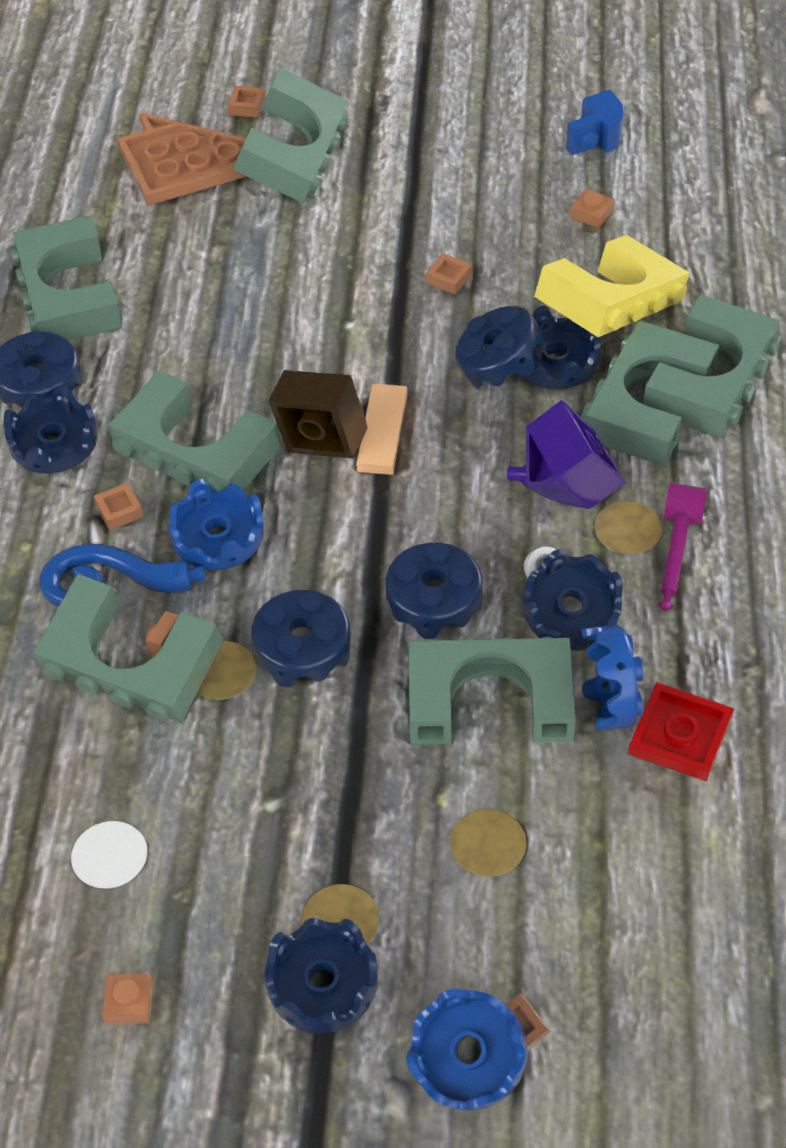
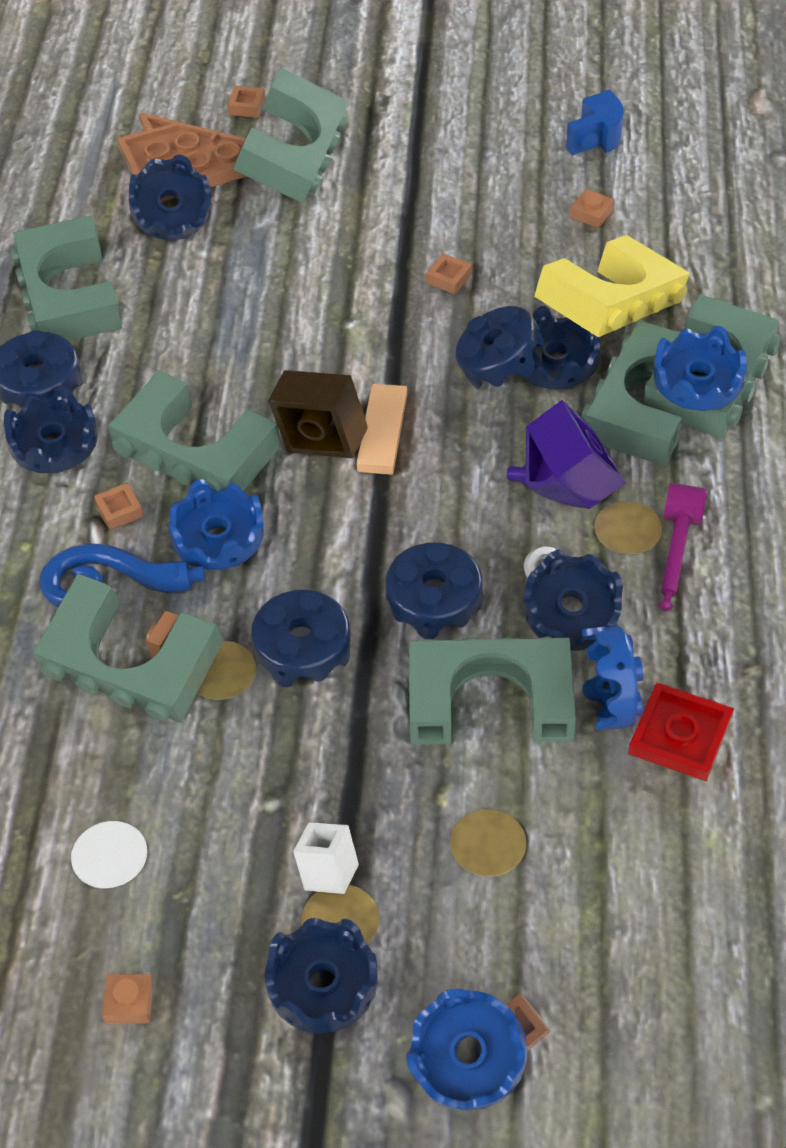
none -> dark blue plate [128,155,211,241]
none -> white brick [293,822,359,894]
none -> blue plate [654,326,747,411]

